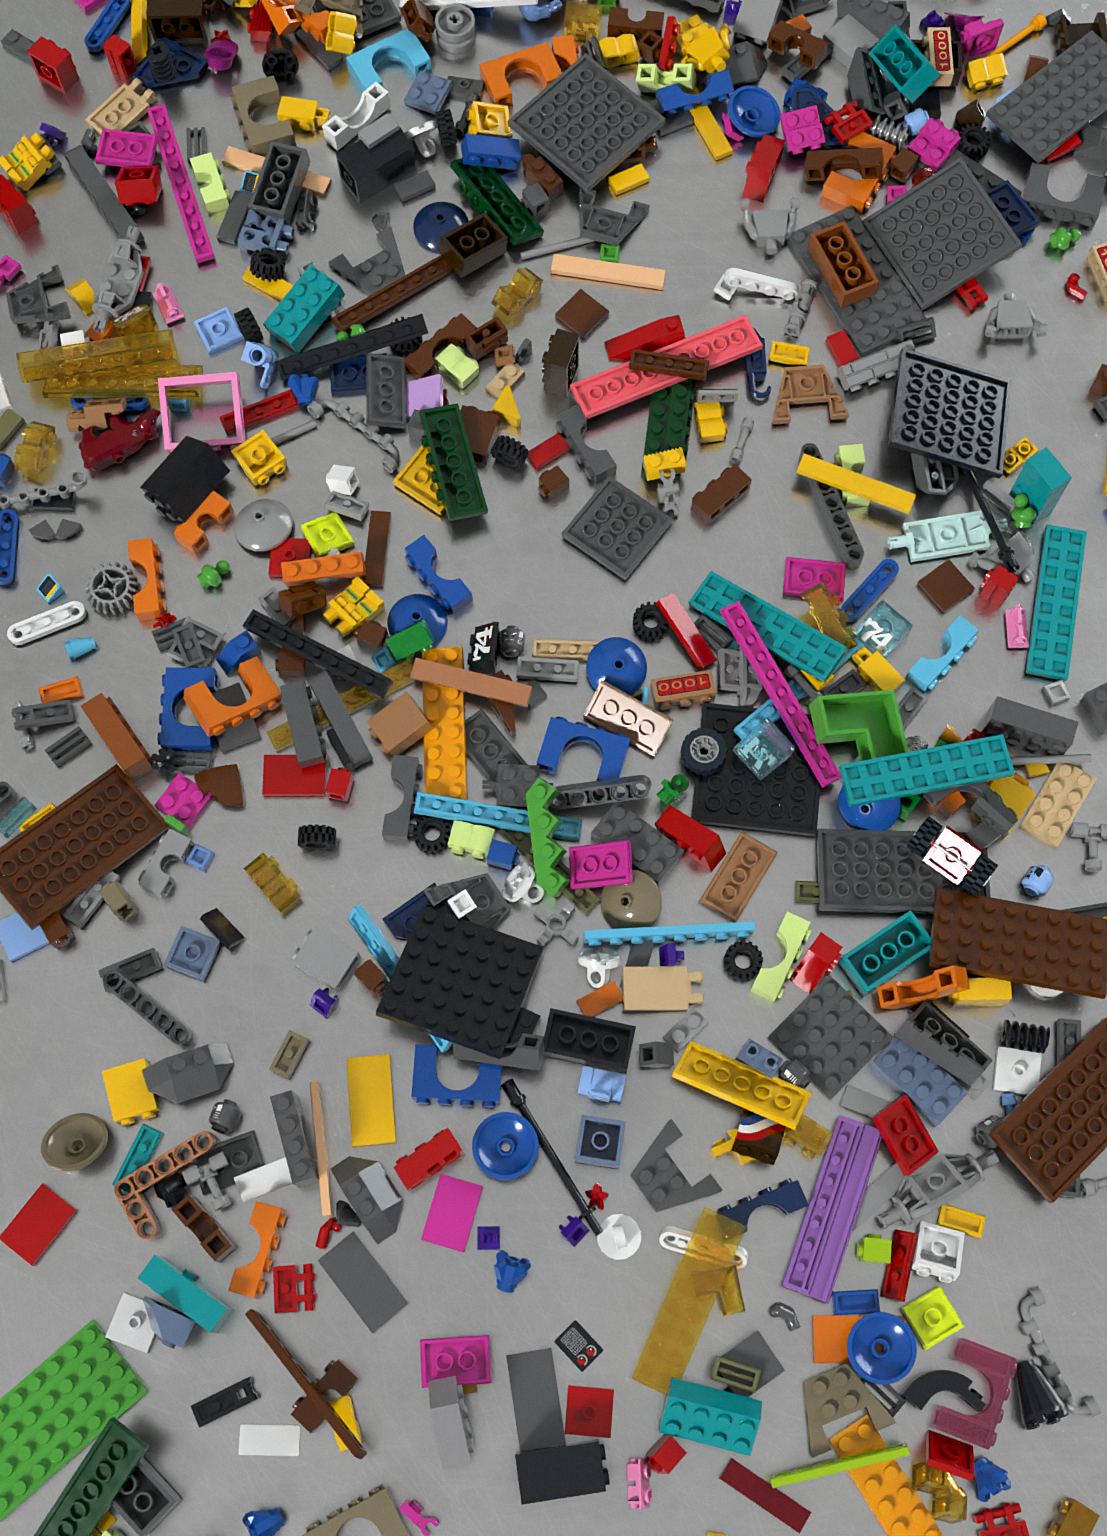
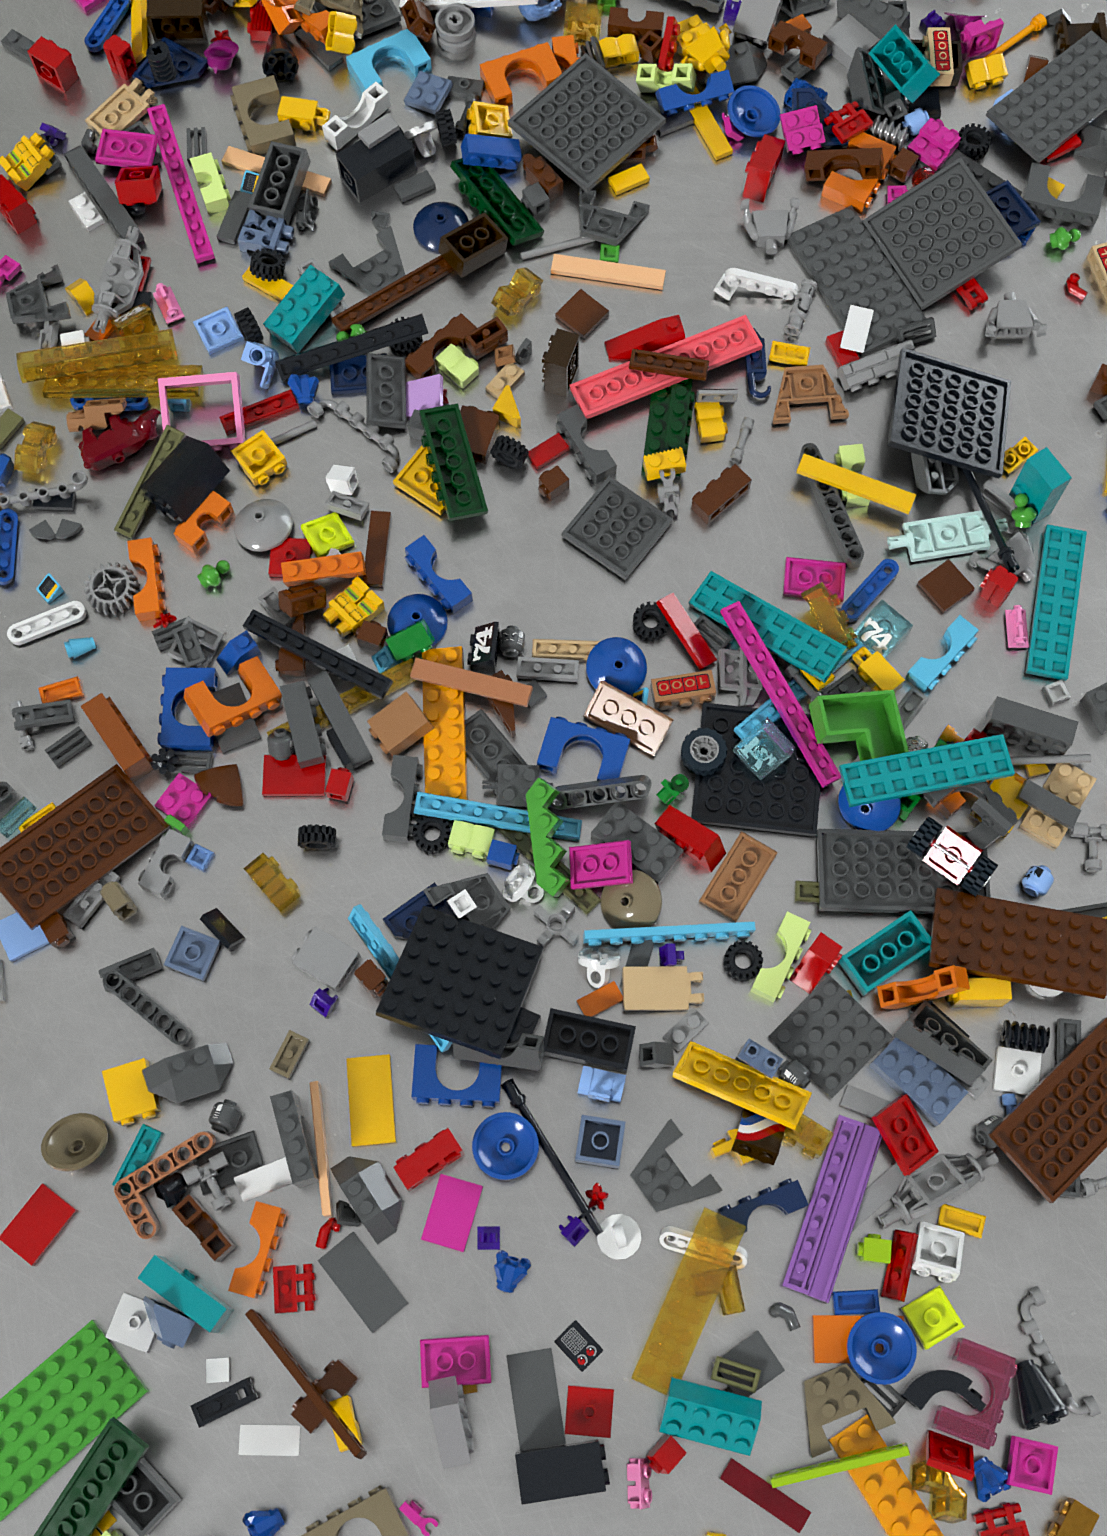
dark orange brick [808,221,879,308] -> none
dark brown panel [956,99,986,128] -> none
none -> white plate [69,192,105,232]
none -> olive tile [114,425,186,540]
none -> white tile [206,1357,231,1383]
none -> dark grey head [267,728,295,761]
none -> white sticker [840,305,874,353]
none -> dark pink plate [1005,1436,1058,1495]
none -> dark grey tile [1016,779,1082,829]
none -> yellow tile [1047,177,1065,199]

